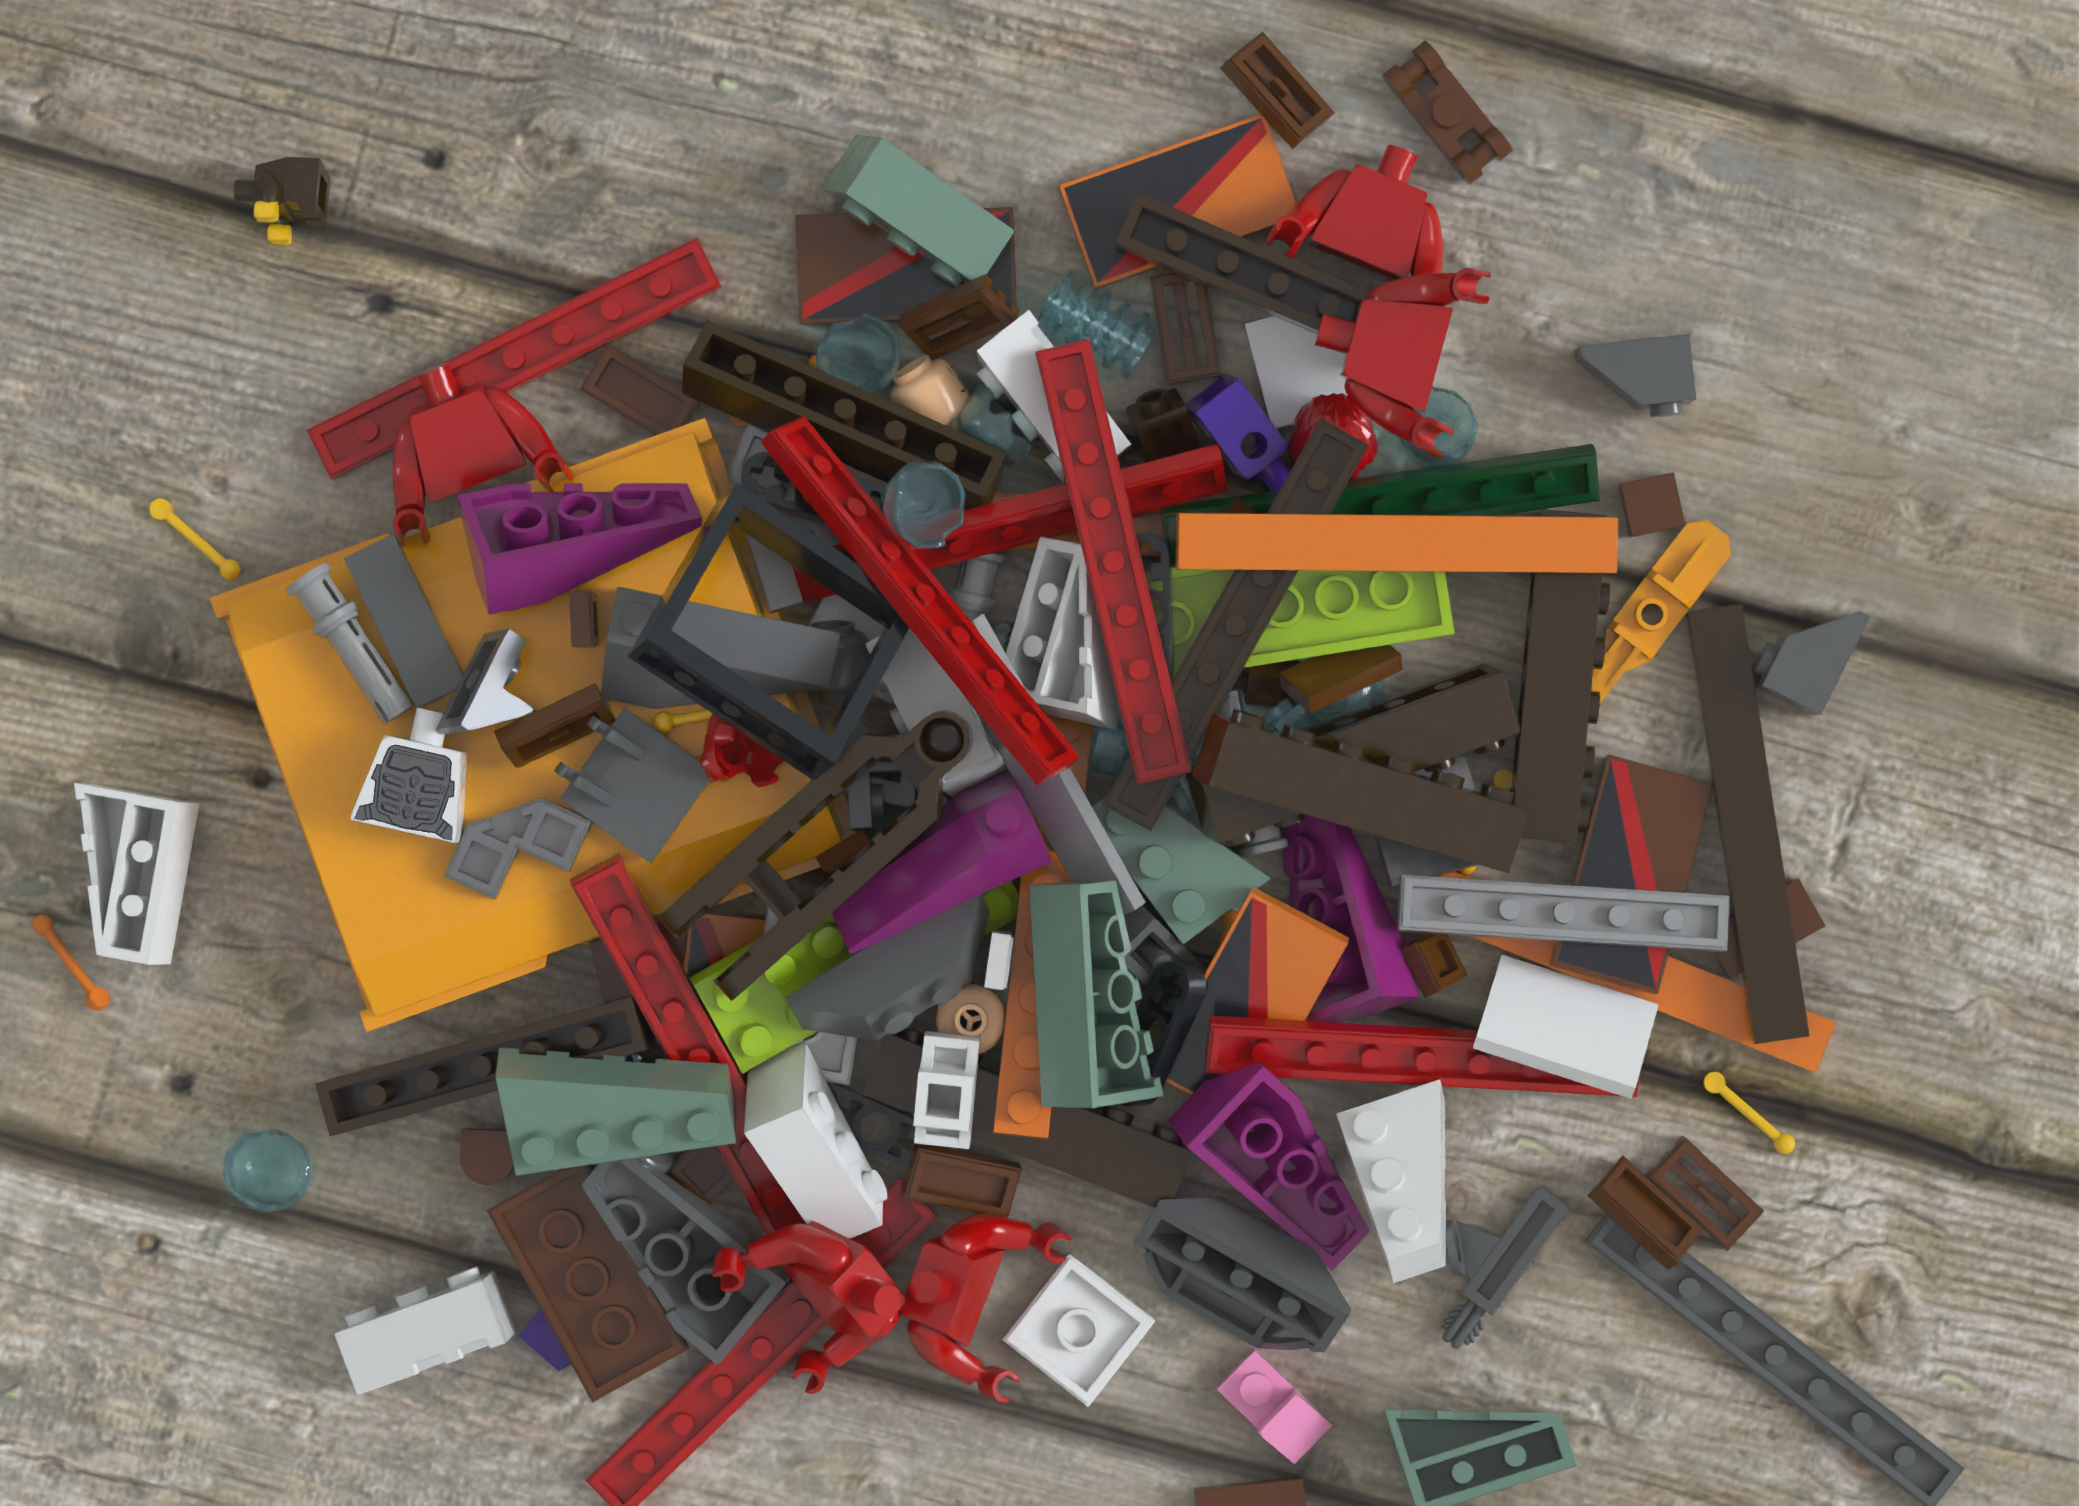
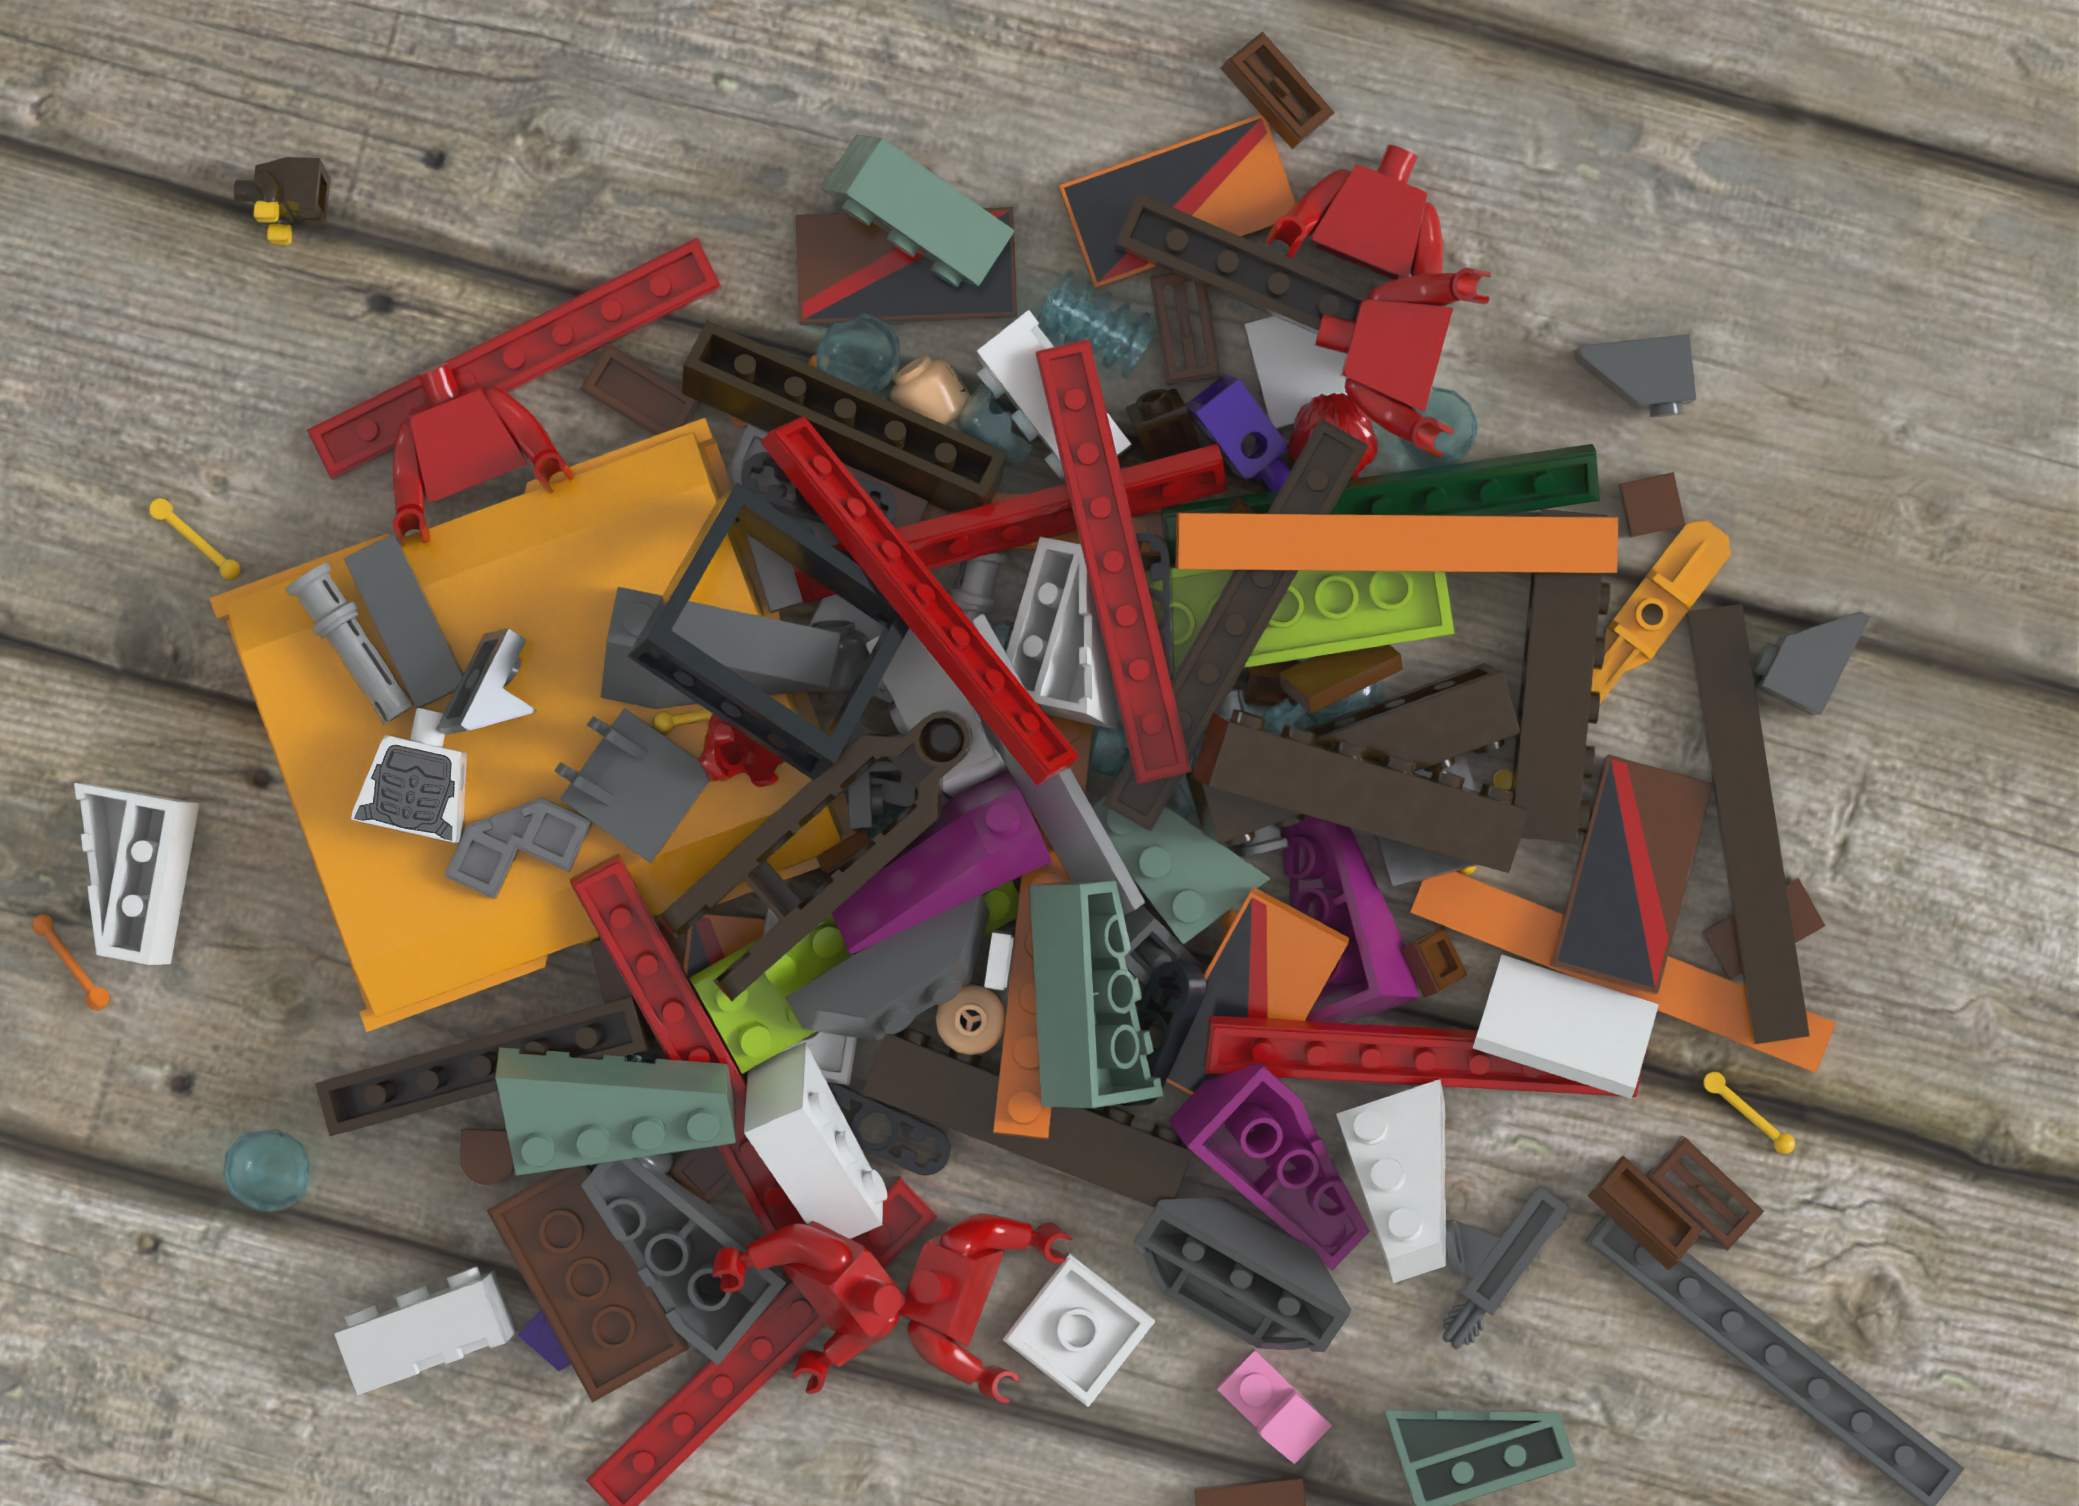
magenta wedge [457,483,702,615] -> none
reddish brown tile [494,683,616,768] -> none
reddish brown tile [569,590,599,648] -> none
clear light blue hair [882,461,965,548] -> none
reddish brown tile [898,274,1019,360] -> none
reddish brown tile [901,1143,1022,1218] -> none
white brick [913,1031,981,1149] -> none
reddish brown plate [1382,41,1513,185] -> none
light grey tile [1397,875,1729,952] -> none

